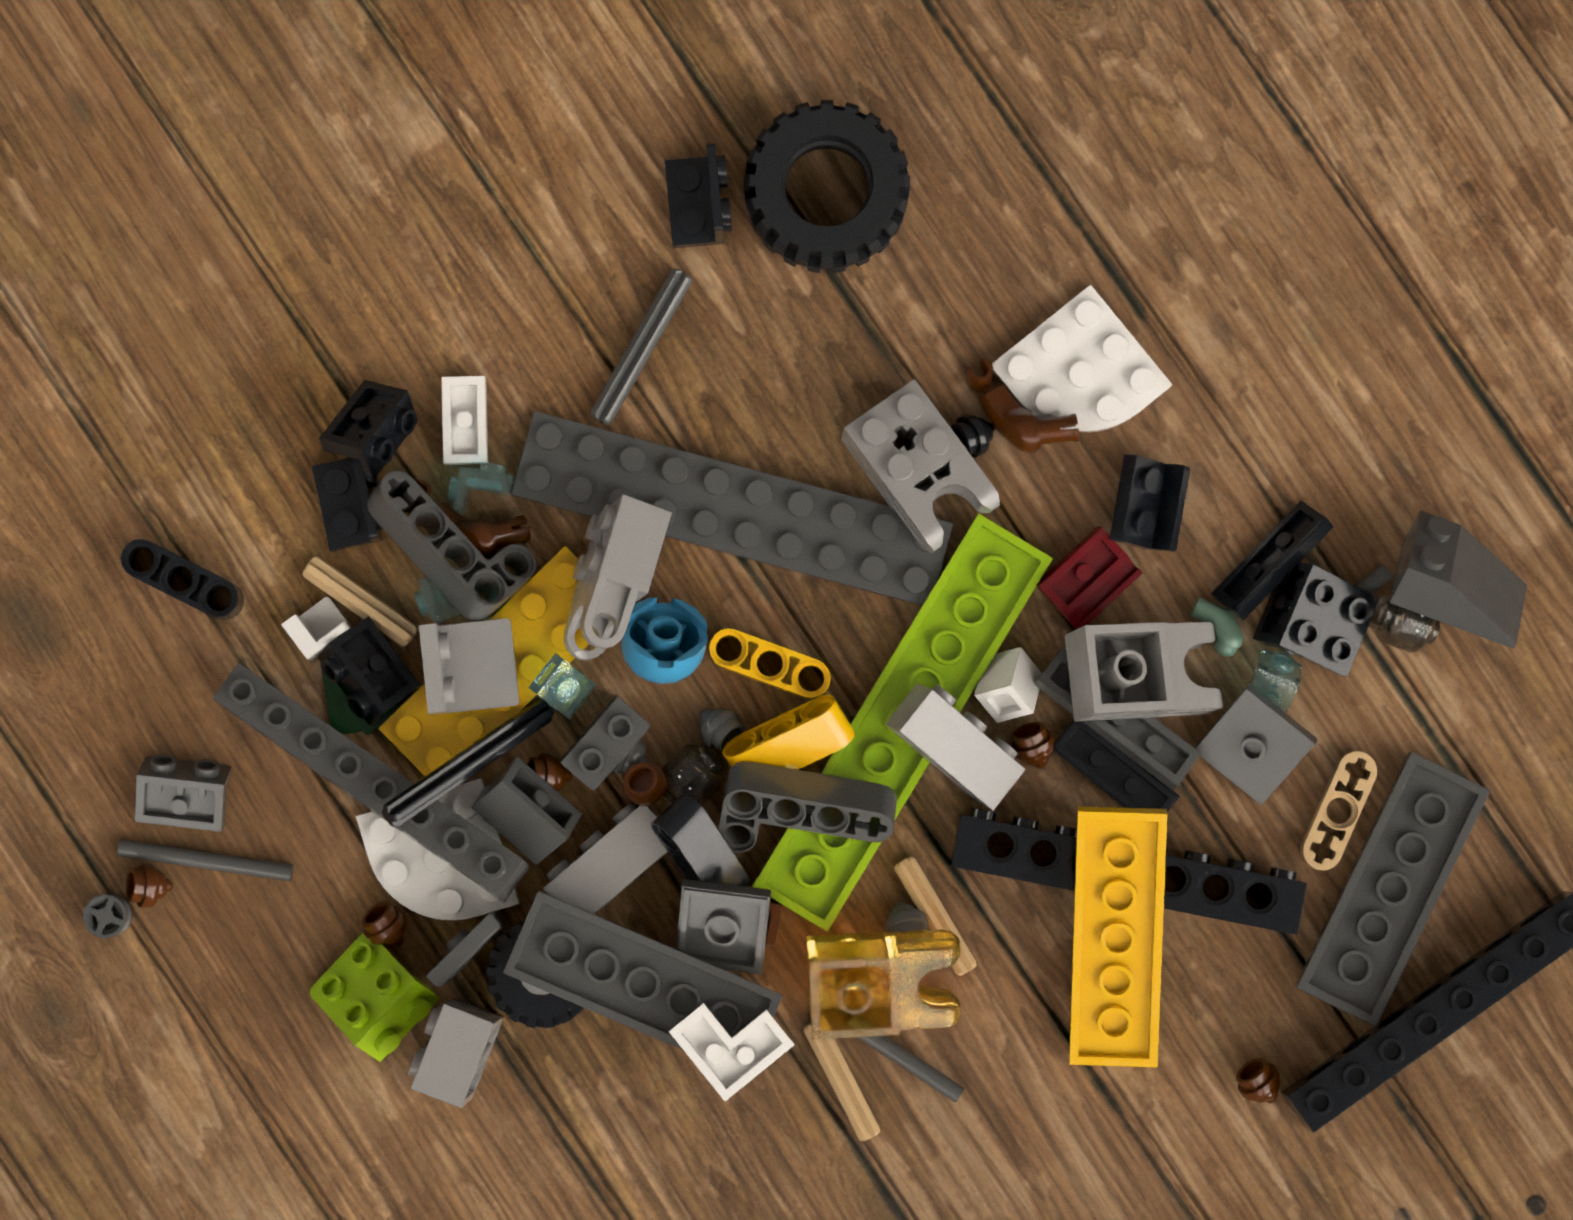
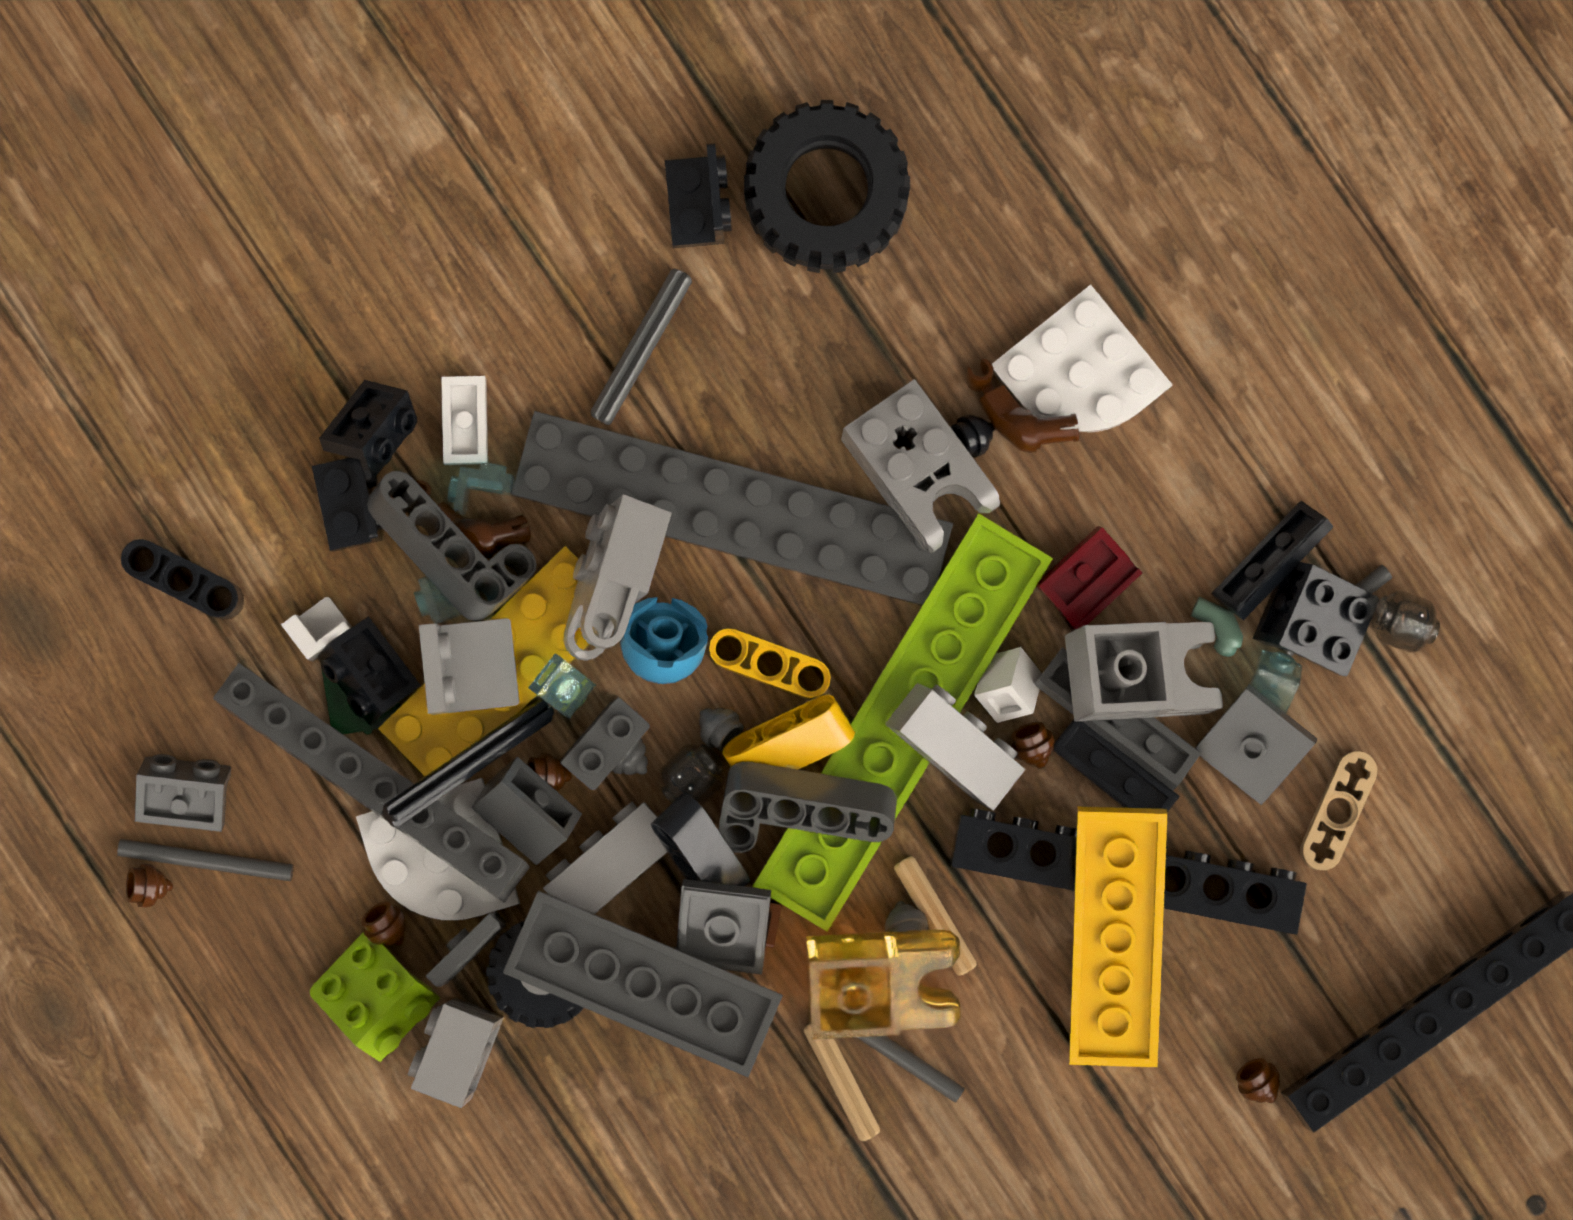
dark grey wheel [83,893,133,938] -> none
tan axle [302,556,418,647] -> none
reddish brown plate [623,762,667,806] -> none
white plate [669,1003,795,1101] -> none
black bracket [1109,454,1190,552] -> none
dark grey plate [1295,752,1490,1027] -> none
dark grey slope [1389,510,1527,649] -> none

